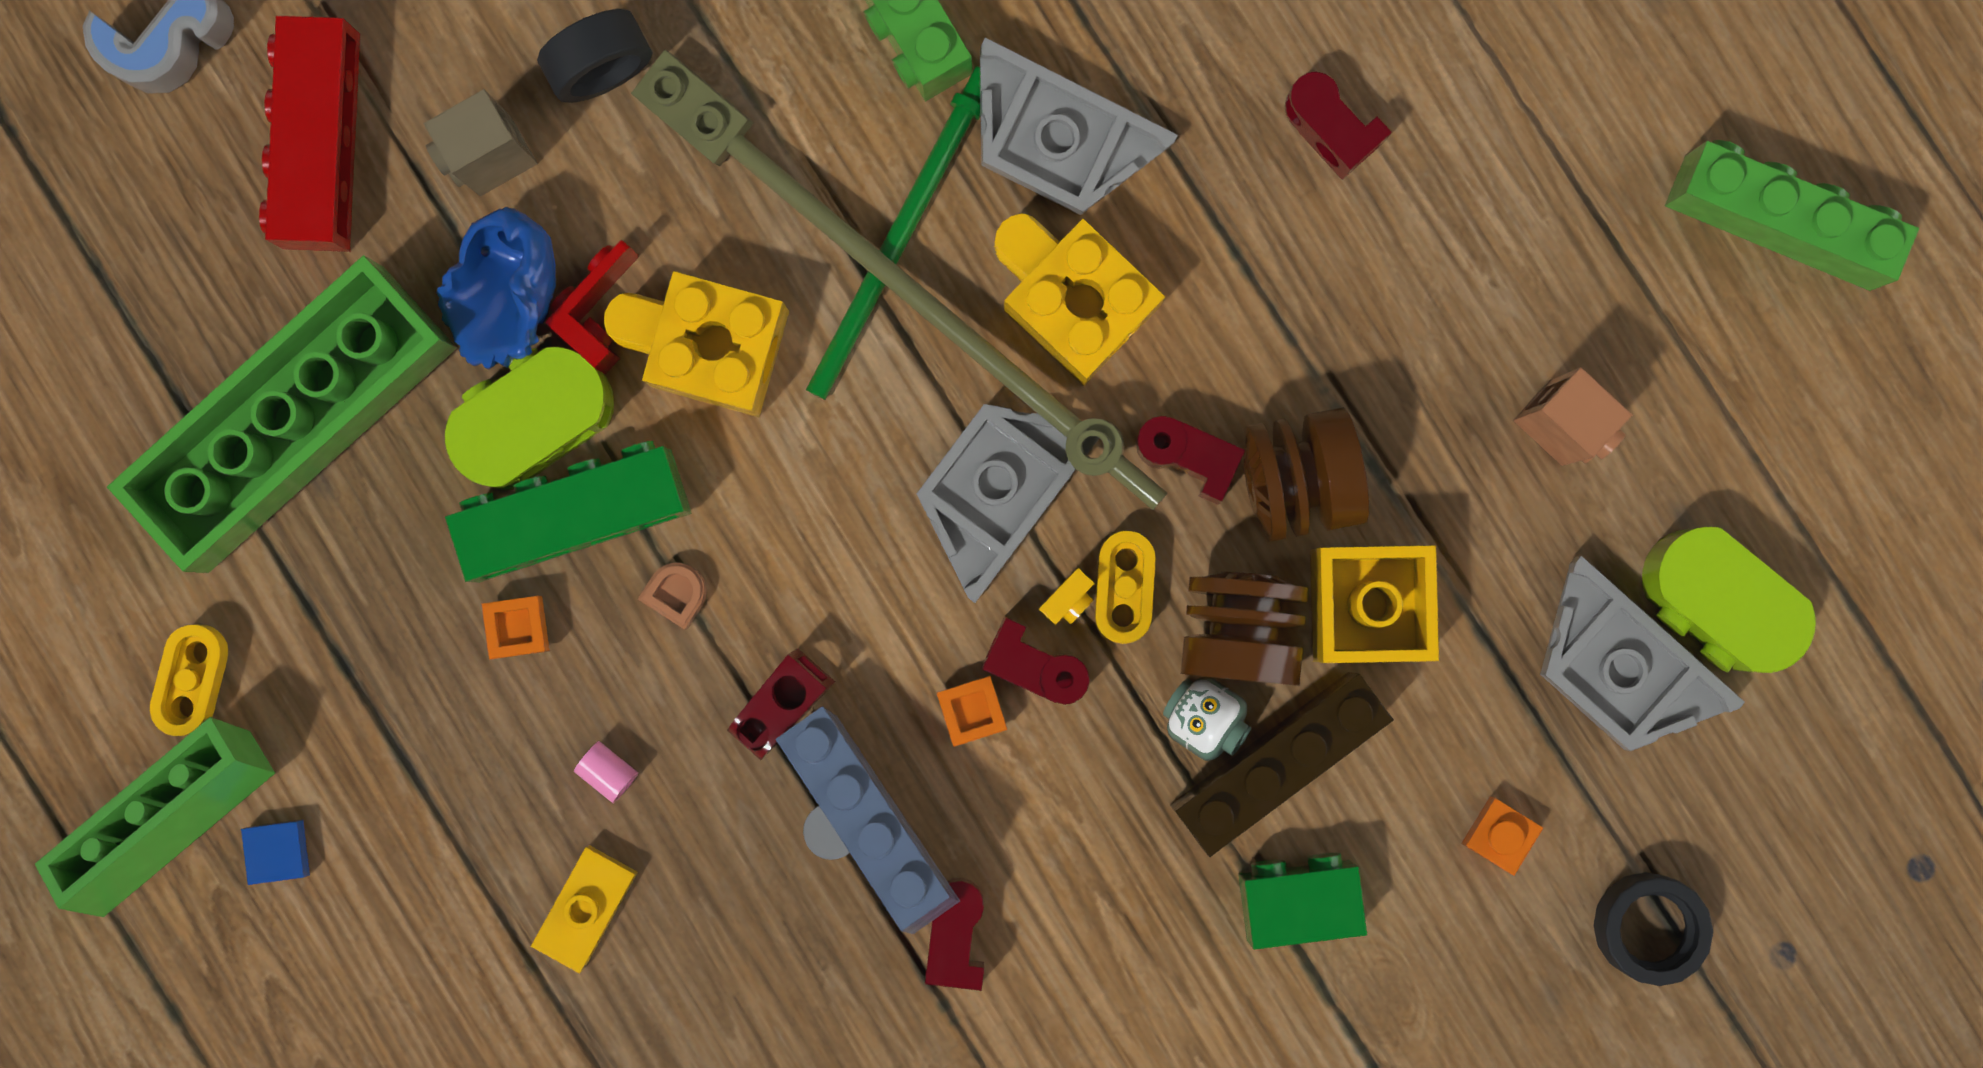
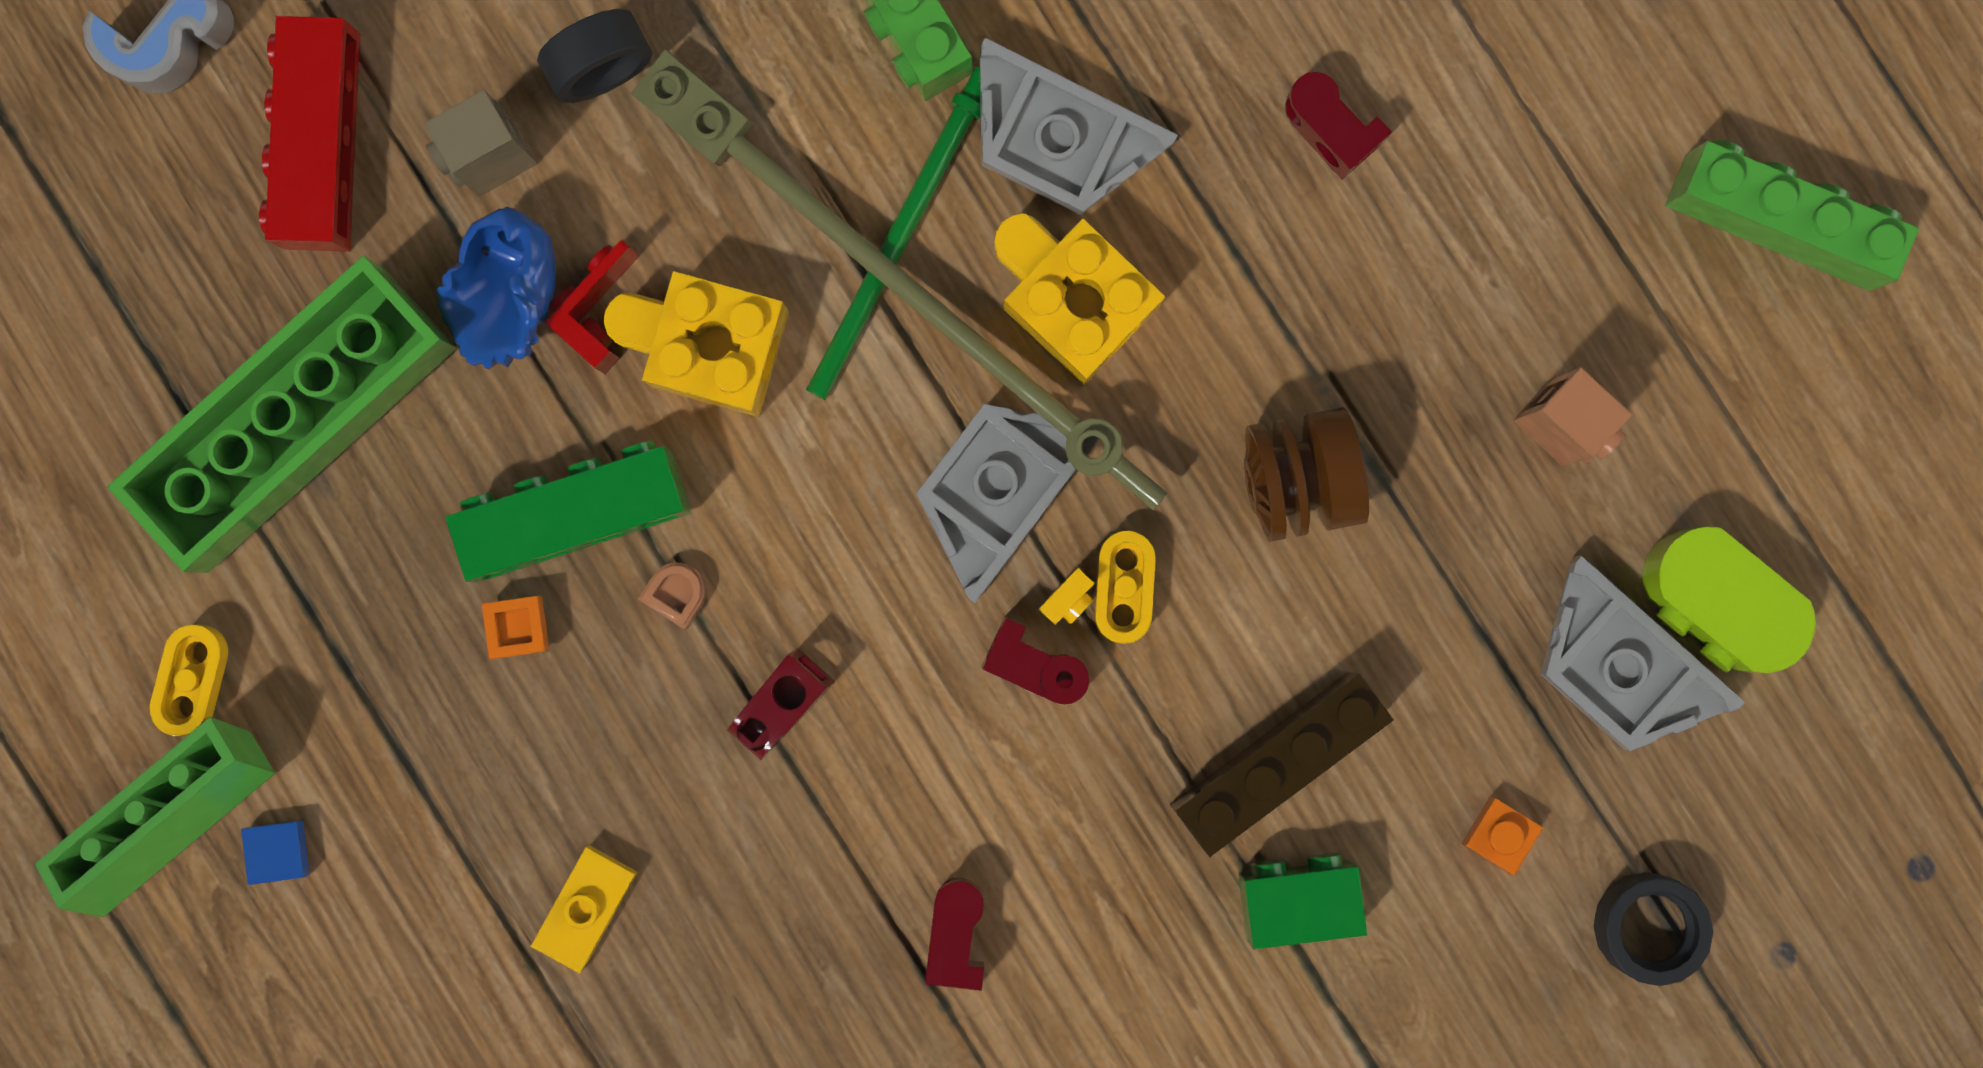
lime brick [445,347,614,490] -> none
bright pink hinge [574,741,638,804] -> none
sand blue brick [776,706,960,934] -> none
light grey tile [803,806,850,860] -> none
orange plate [937,675,1007,747] -> none
dark red leg [1136,416,1245,505] -> none
head [1163,677,1251,761] -> none
reddish brown wheel [1181,571,1308,686] -> none
yellow brick [1310,546,1439,663] -> none

